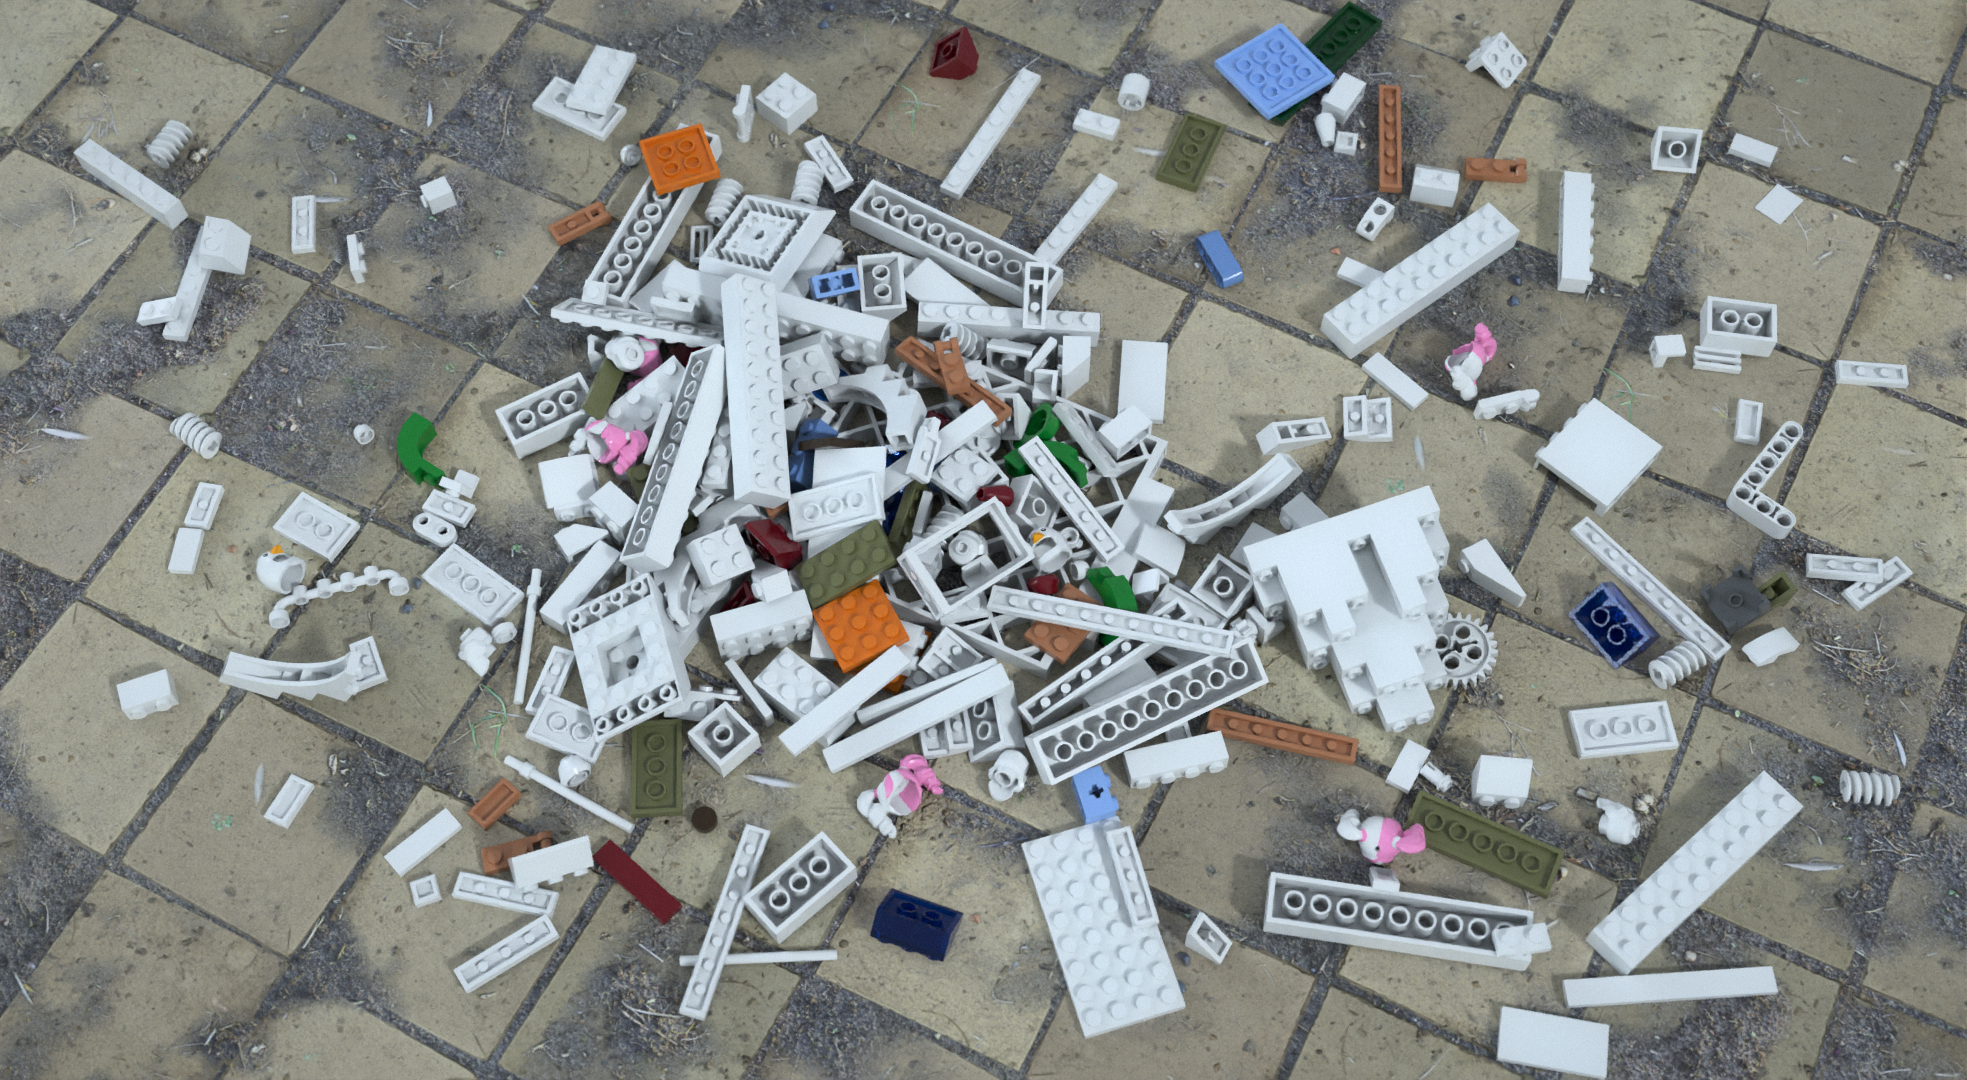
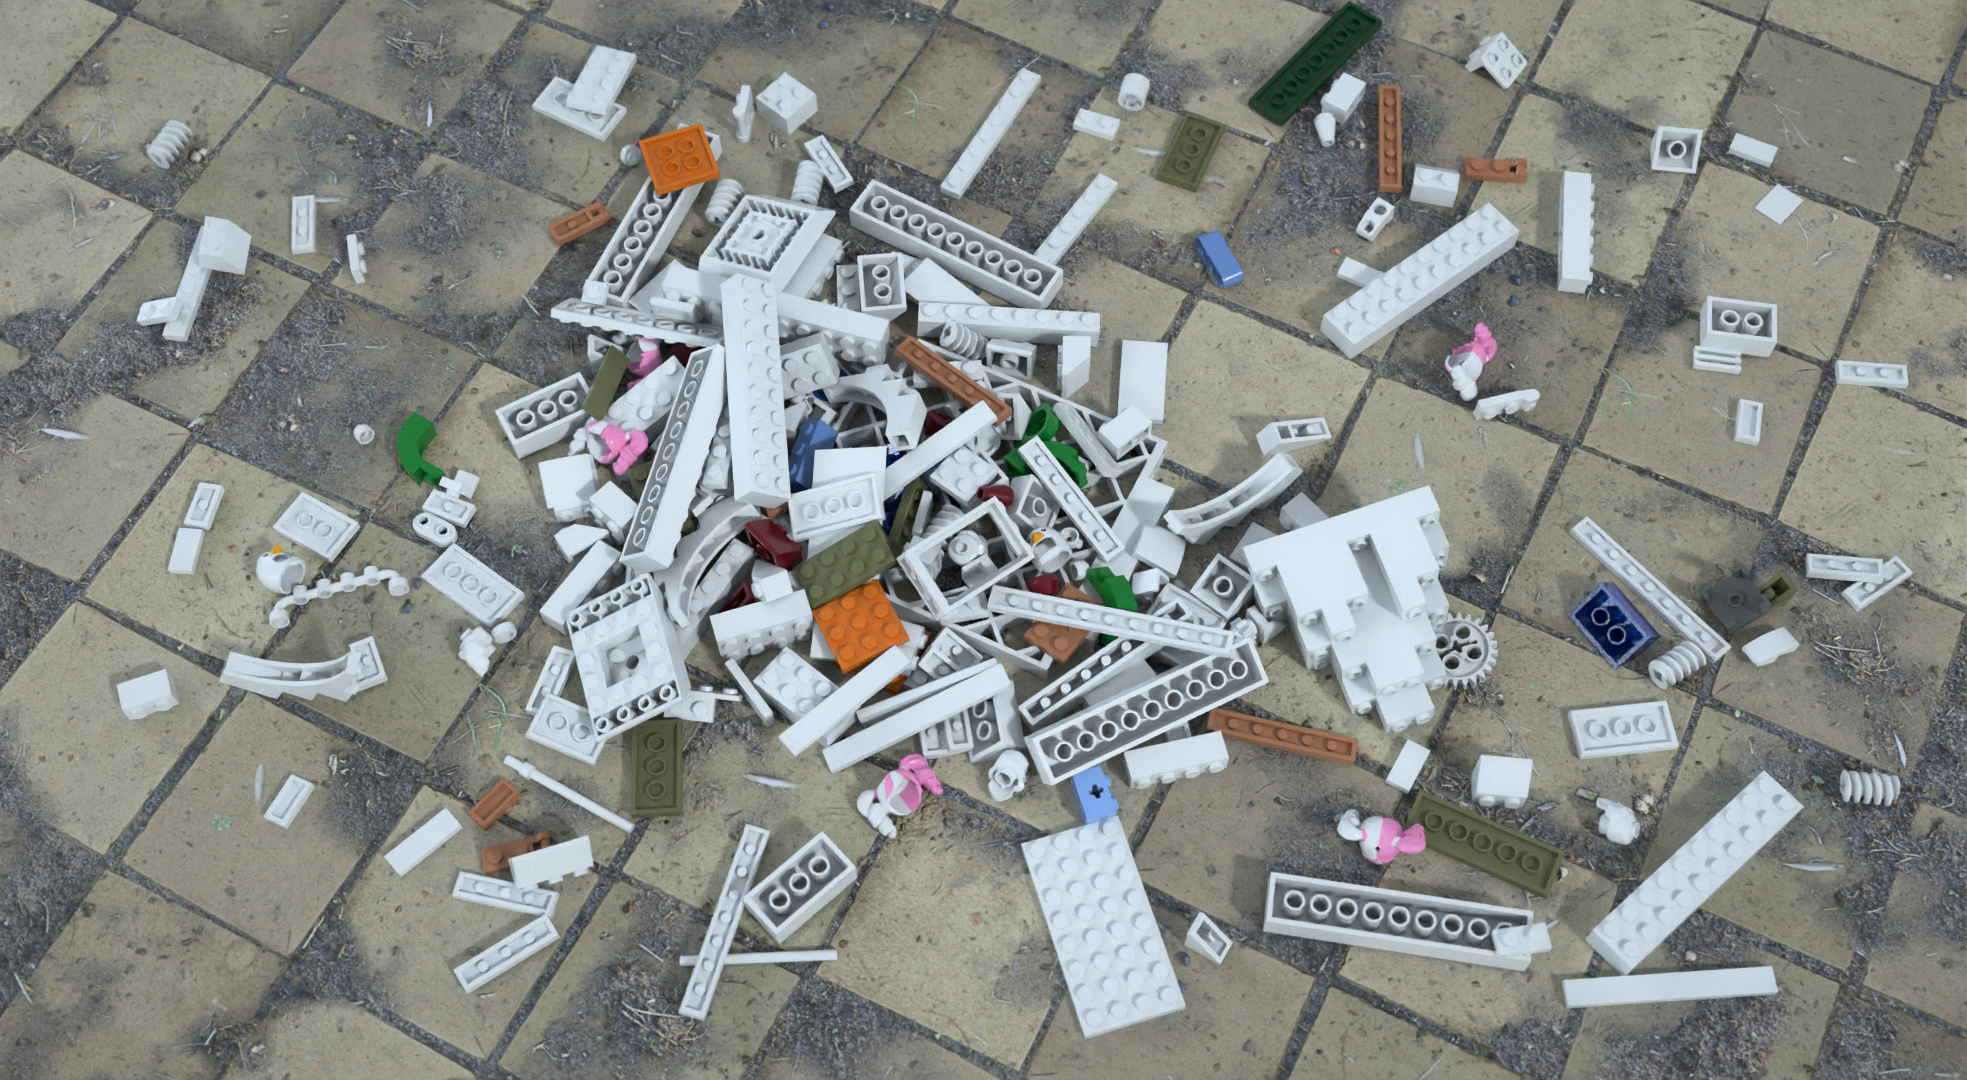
white brick [73,139,188,230] -> none
white piece [169,412,222,459] -> none
white tile [409,874,442,908] -> none
white brick [419,176,457,215] -> none
white bar [513,569,542,705] -> none
white cone [558,755,591,787] -> none
dark red tile [592,839,682,925] -> none
white head [605,336,645,372] -> none
white tile [643,400,673,466] -> none
white brick [685,523,755,591] -> none
white brick [687,701,761,778] -> none
white tile [690,225,714,266] -> none
dark brown tile [691,806,718,833] -> none
dark brown tile [798,437,866,453] -> none
light blue brick [808,267,860,301] -> none
clear blue slope [870,888,964,962] -> none
white hinge [906,417,941,484] -> none
dark red slope [929,26,979,80] -> none
nougat plate [933,337,971,396] -> none
white slope [1022,261,1049,331] -> none
white tile [1024,336,1057,386] -> none
white panel [1032,369,1058,405] -> none
white tile [1105,826,1159,930] -> none
light blue plate [1214,23,1335,120] -> none
white tile [1333,131,1358,155] -> none
white slope [1343,395,1393,442] -> none
white tile [1361,352,1429,411] -> none
white tile [1368,866,1400,893] -> none
white pin [1420,761,1453,793] -> none
white slope [1457,539,1526,608] -> none
white tile [1496,1006,1609,1080] -> none
white panel [1533,398,1663,518] -> none
white panel [1649,334,1686,368] -> none
white beam [1726,421,1803,539] -> none

